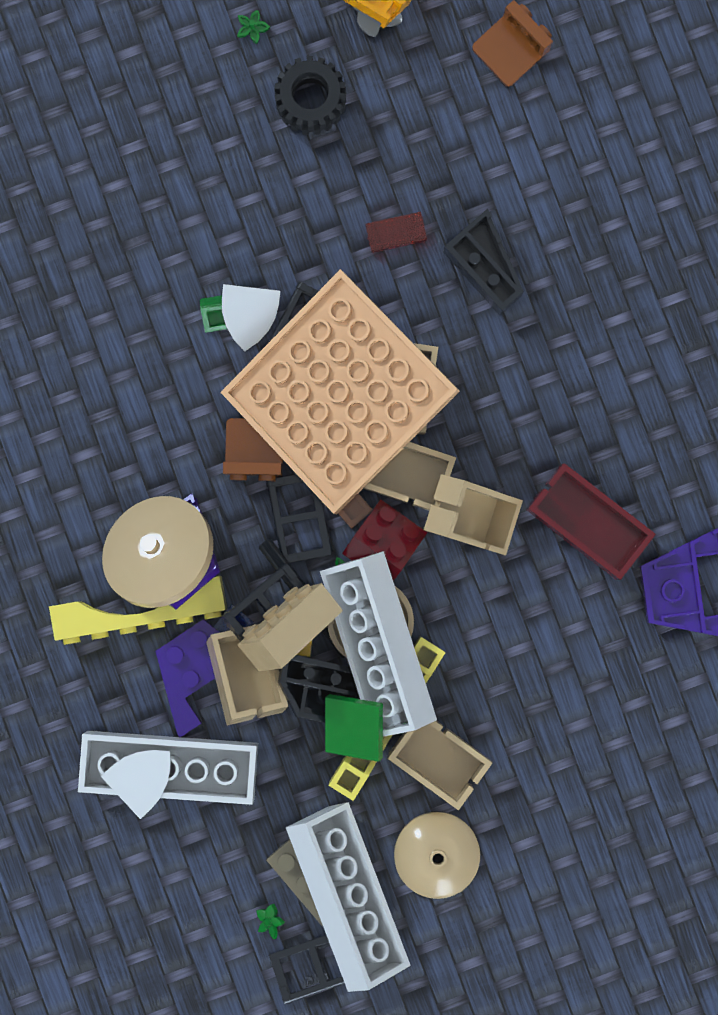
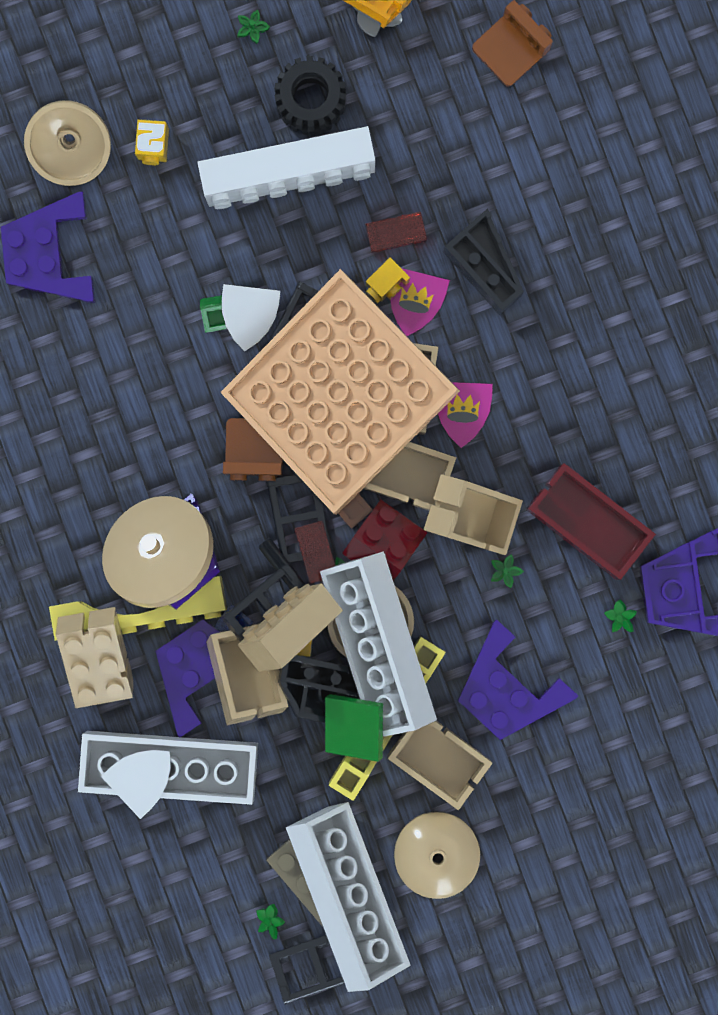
none -> dark purple wing [1,191,95,303]
none -> tan dish [24,101,111,186]
none -> tan piece [56,607,134,708]
none -> brick [135,120,169,165]
none -> white brick [198,126,375,209]
none -> clear red tile [294,521,335,584]
none -> yellow brick [366,258,410,304]
none -> dark pink sticker [390,268,450,336]
none -> dark pink sticker [438,382,493,448]
none -> dark purple wing [458,619,578,740]
none -> green plant [491,554,524,589]
none -> green plant [604,600,637,632]

